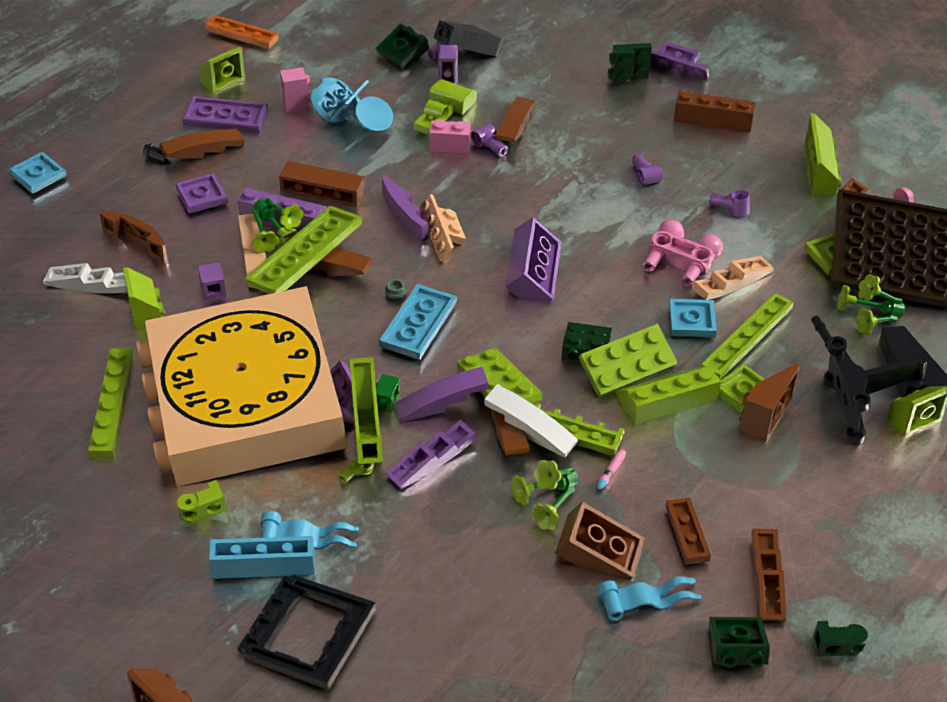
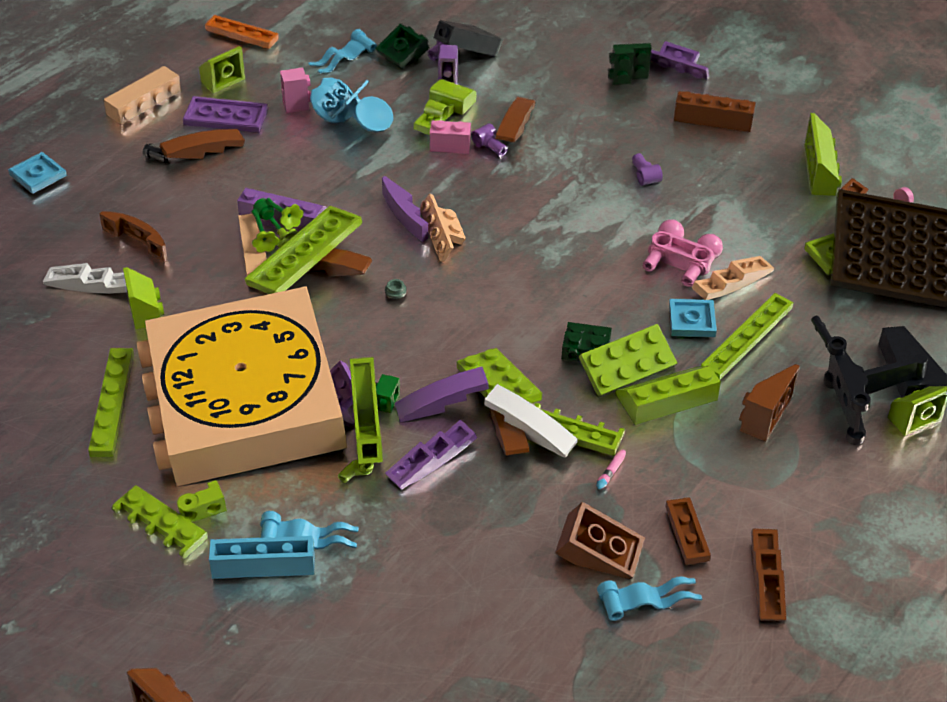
medium lavender plate [175,173,228,214] -> none
medium lavender brick [198,262,226,299] -> none
black hinge [237,575,377,690] -> none
dark orange brick [279,161,365,207] -> none
medium azure plate [379,284,457,360] -> none
medium lavender slope [505,217,562,302] -> none
lime plant [510,460,578,530] -> none
medium lavender pin [709,190,750,217] -> none
dark green plate [709,617,770,668] -> none
lime tile [719,364,765,412] -> none
dark green leg [813,621,868,656] -> none
lime plant [838,274,905,335] -> none
none -> light nougat brick [103,66,181,125]
none -> lime hinge [112,485,208,559]
none -> medium azure flag [308,29,377,74]

